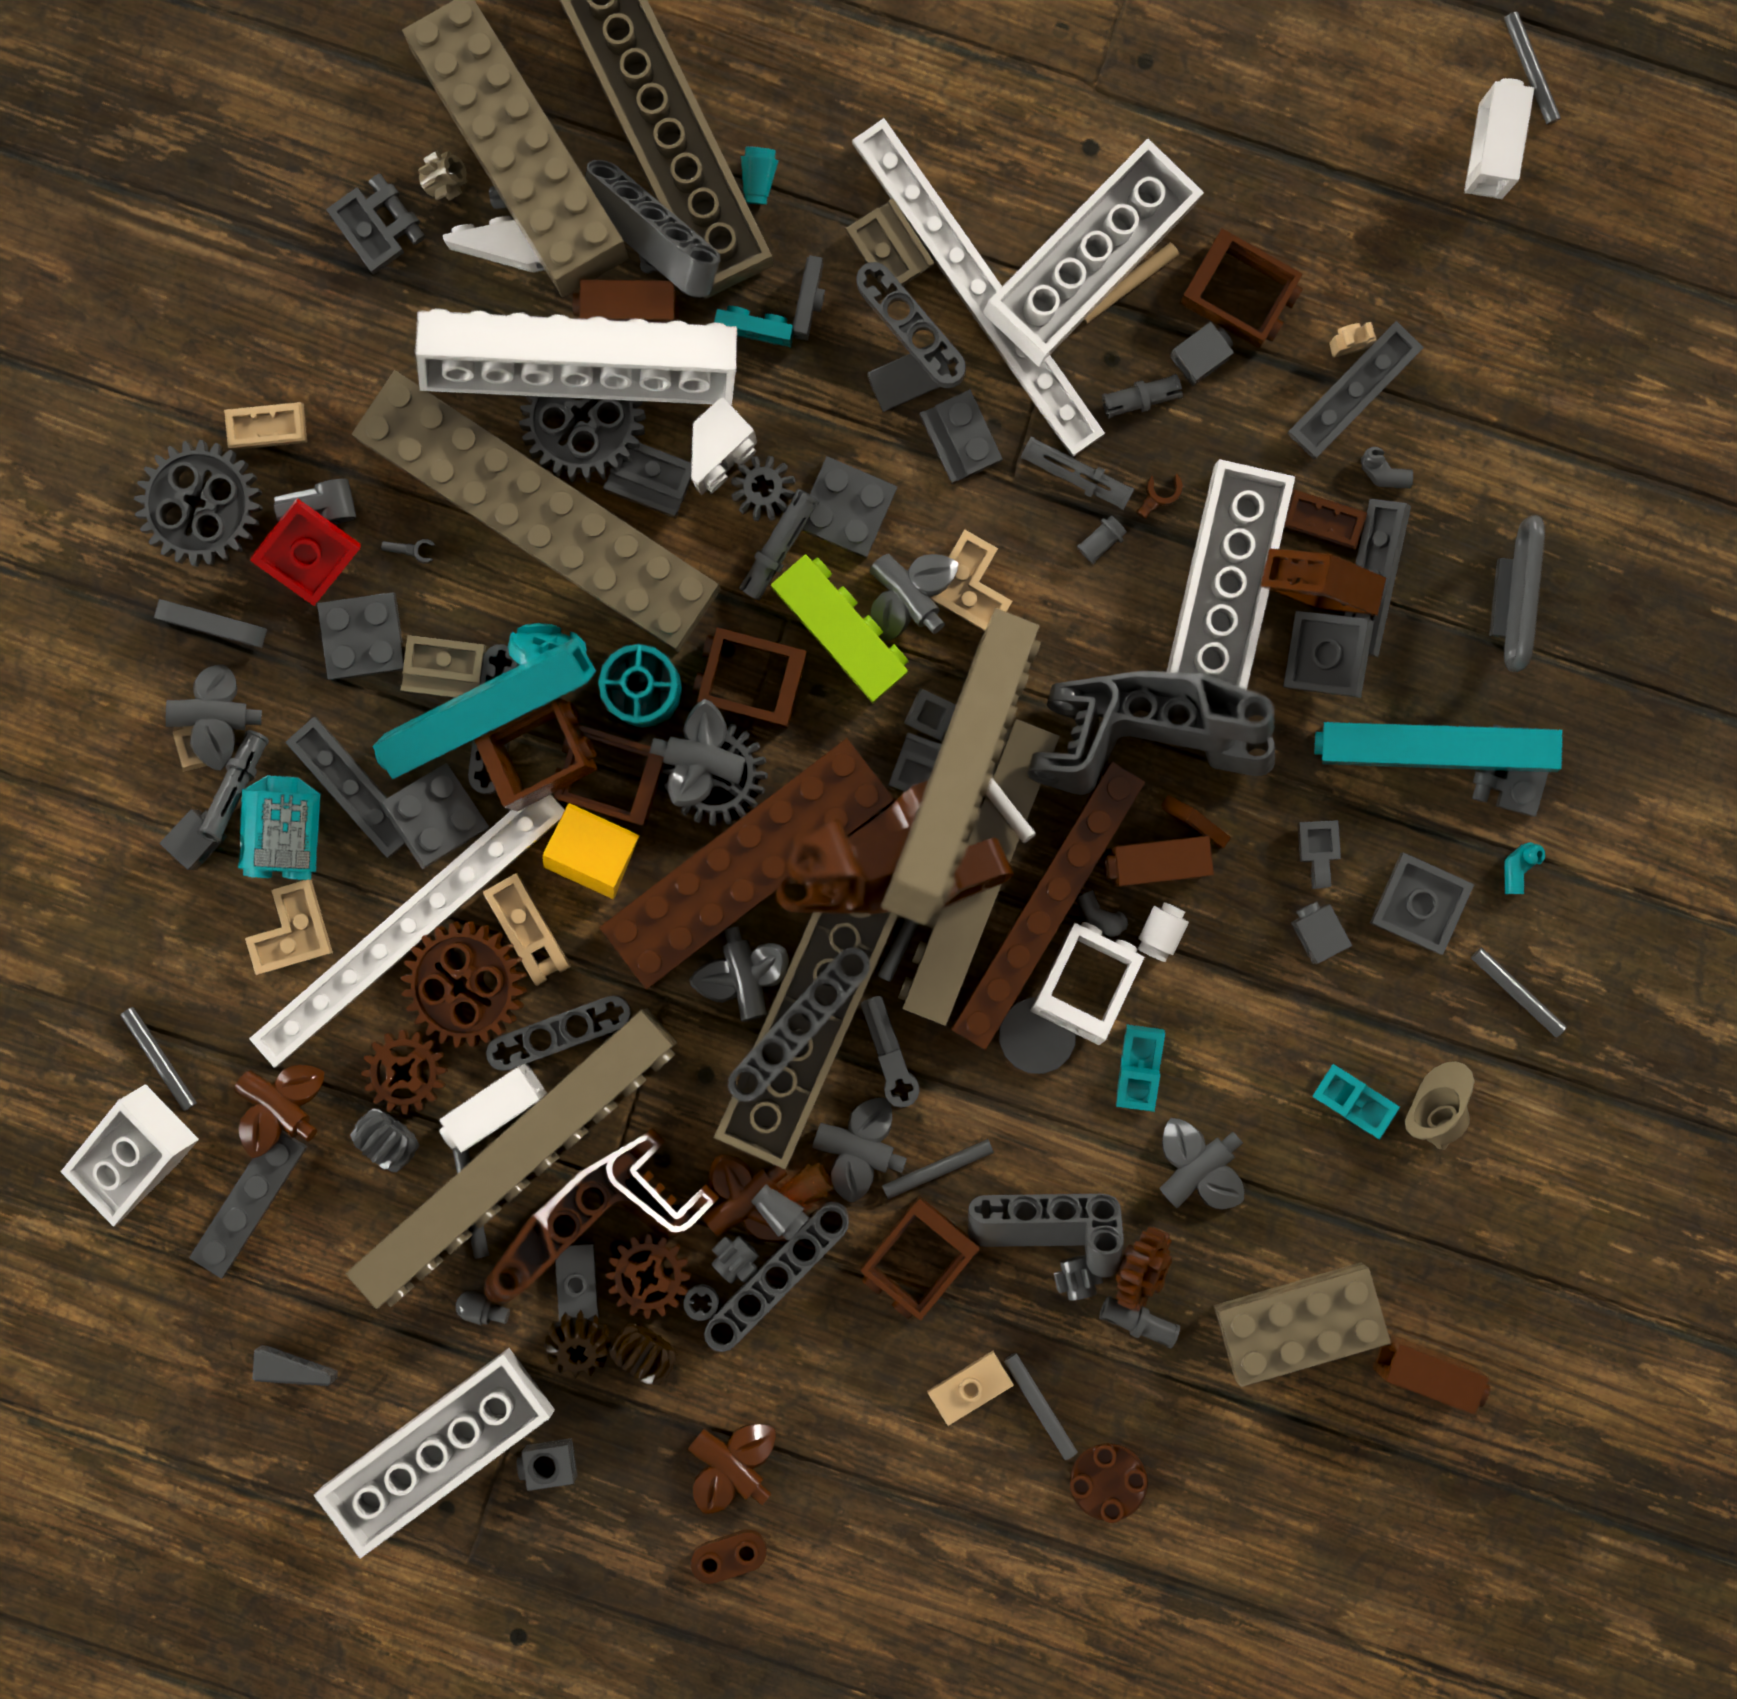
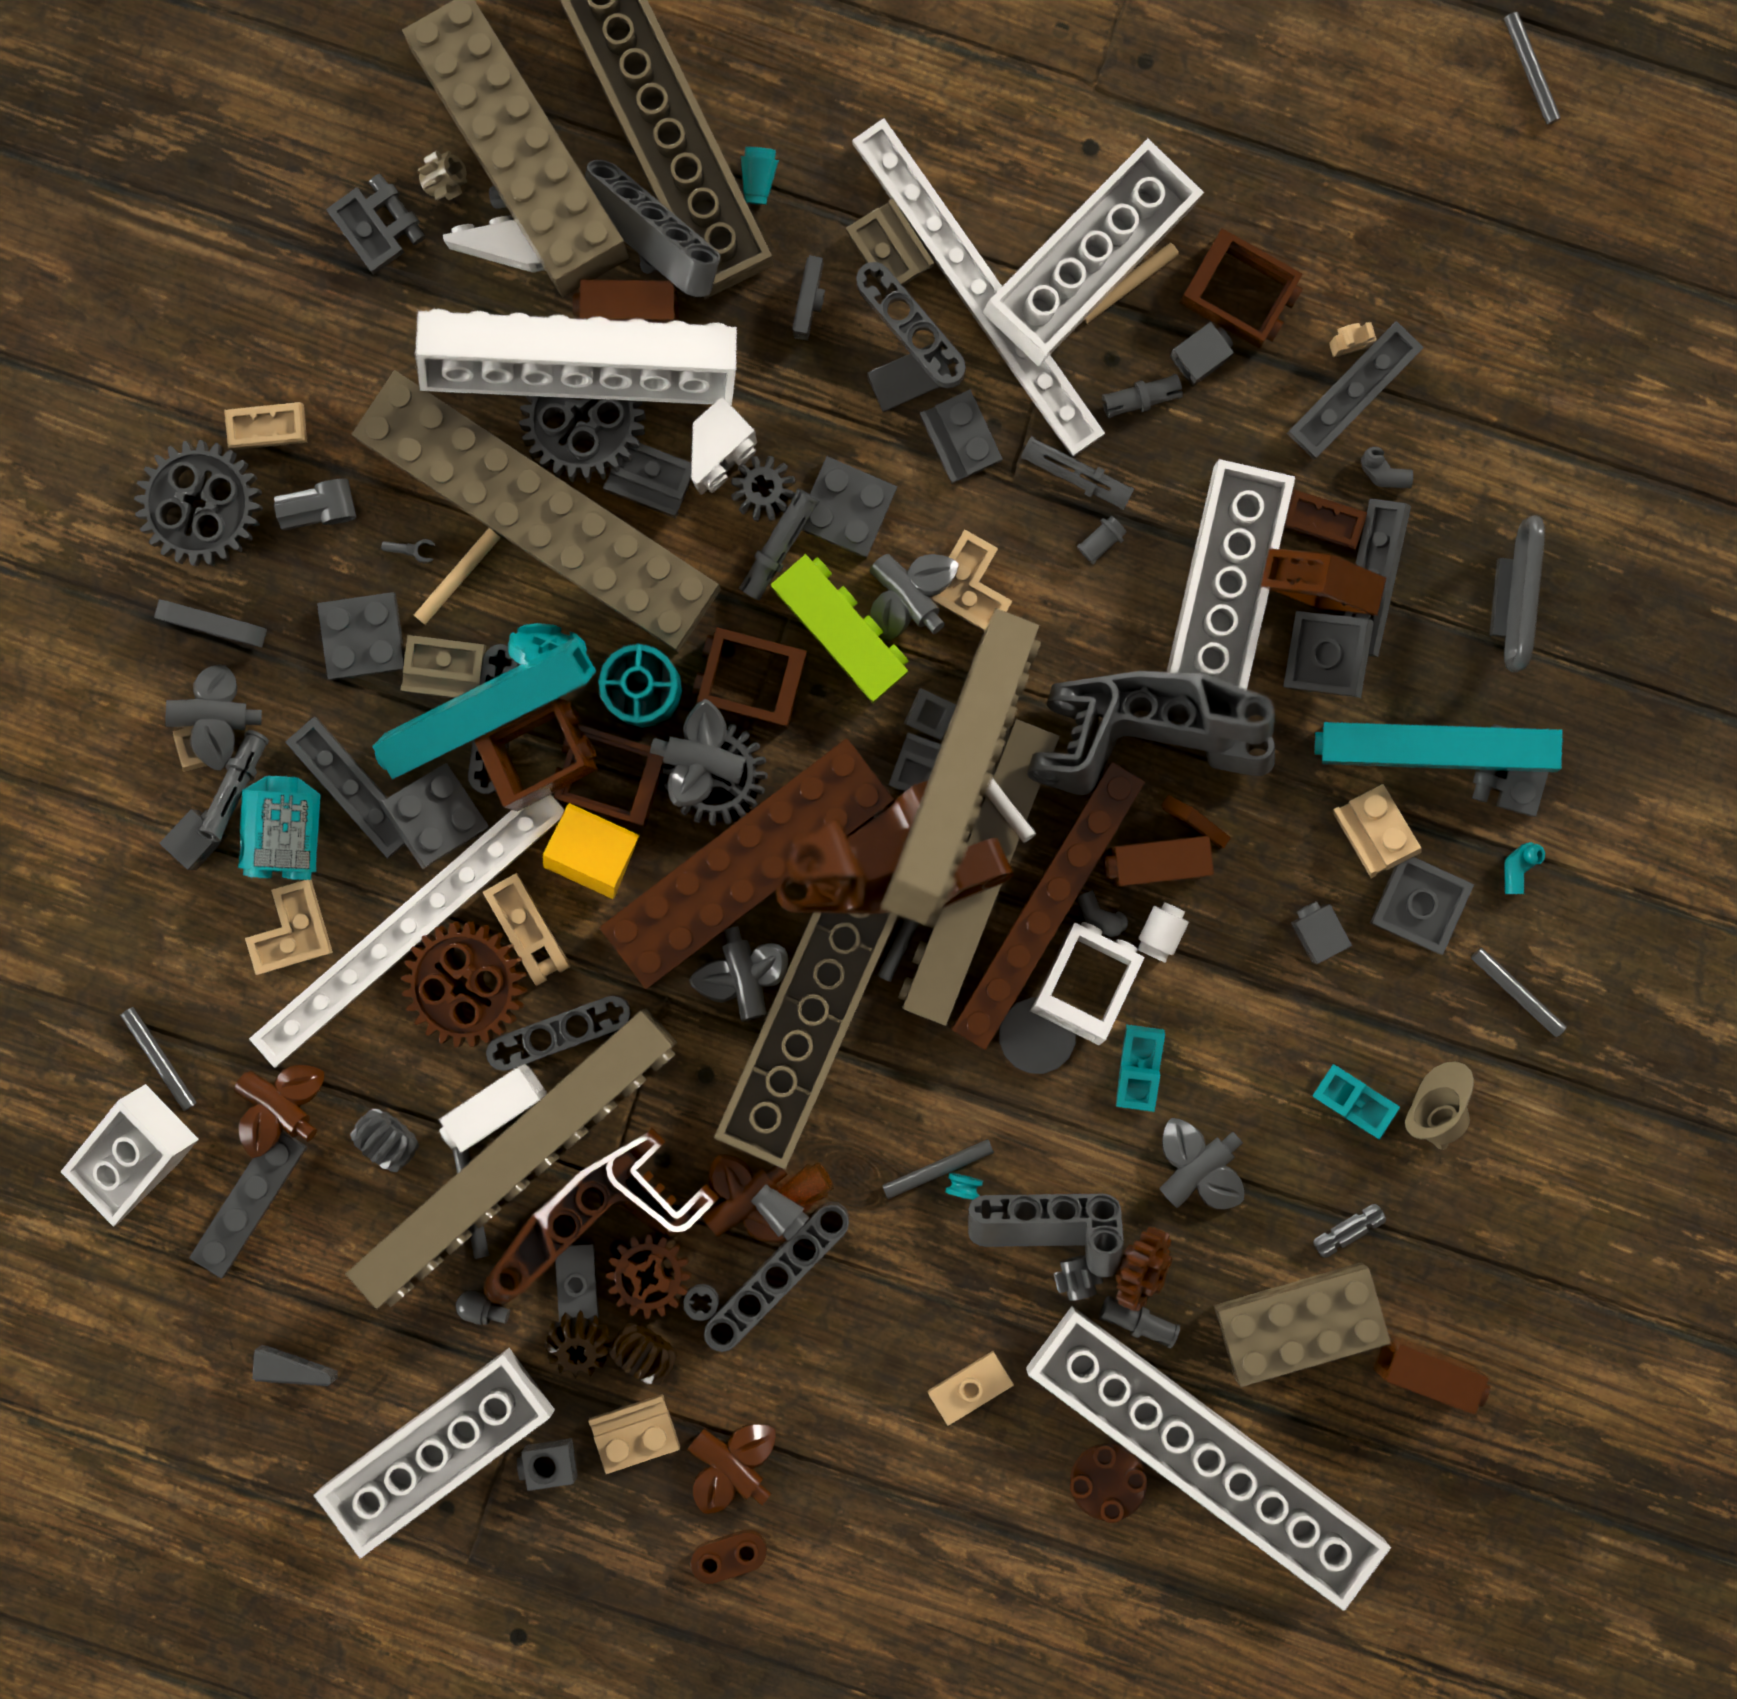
red plate [250,498,361,606] -> none
reddish brown gear [361,1029,448,1114] -> none
dark grey gear [711,1235,759,1284] -> none
teal plate [714,306,793,347] -> none
dark grey beam [728,947,870,1102] -> none
dark grey plant [812,1097,907,1202] -> none
reddish brown window [860,1195,980,1321] -> none
dark grey connector [861,996,919,1108] -> none
dark grey bar [1004,1353,1078,1460] -> none
reddish brown piece [1136,473,1183,519] -> none
dark grey plate [1297,820,1341,889] -> none
white window [1464,78,1534,199] -> none
none -> tan bar [414,528,501,625]
none -> tan plate [588,1394,680,1474]
none -> teal bush [945,1173,983,1200]
none -> white brick [1026,1306,1391,1611]
none -> dark grey axle [1313,1204,1386,1258]
none -> tan plate [1333,784,1421,878]

